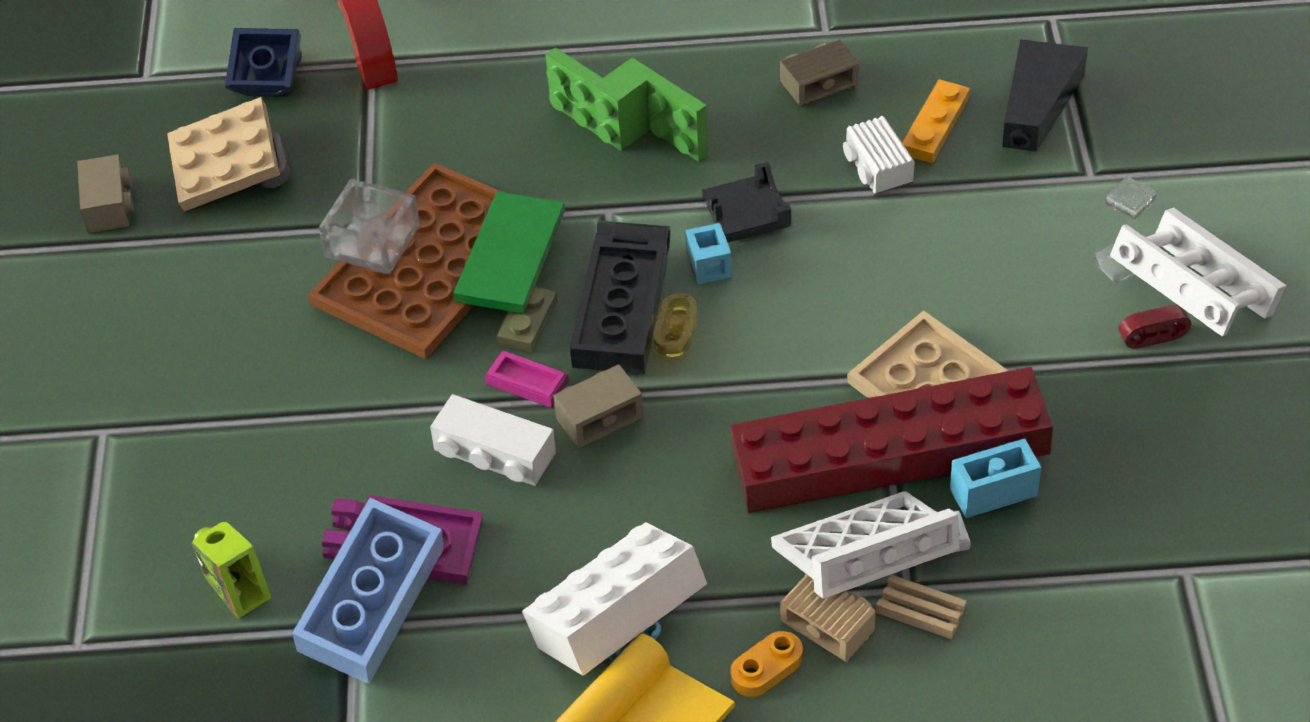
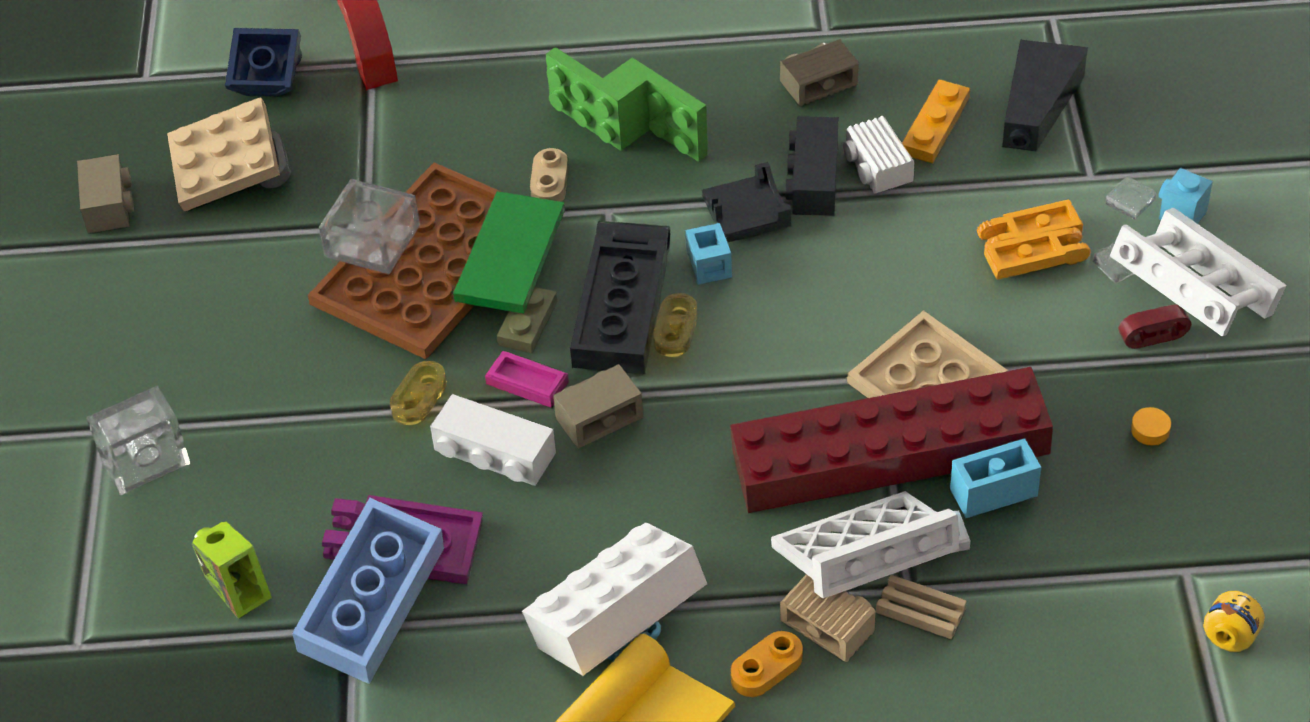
none -> clear brick [86,386,190,495]
none -> clear yellow plate [390,361,447,425]
none -> tan plate [530,148,569,202]
none -> black brick [786,116,839,216]
none -> light orange hinge [977,199,1083,246]
none -> light orange hinge [984,227,1091,280]
none -> light orange tile [1131,407,1171,445]
none -> medium azure brick [1158,168,1213,224]
none -> yellow head [1203,591,1265,652]

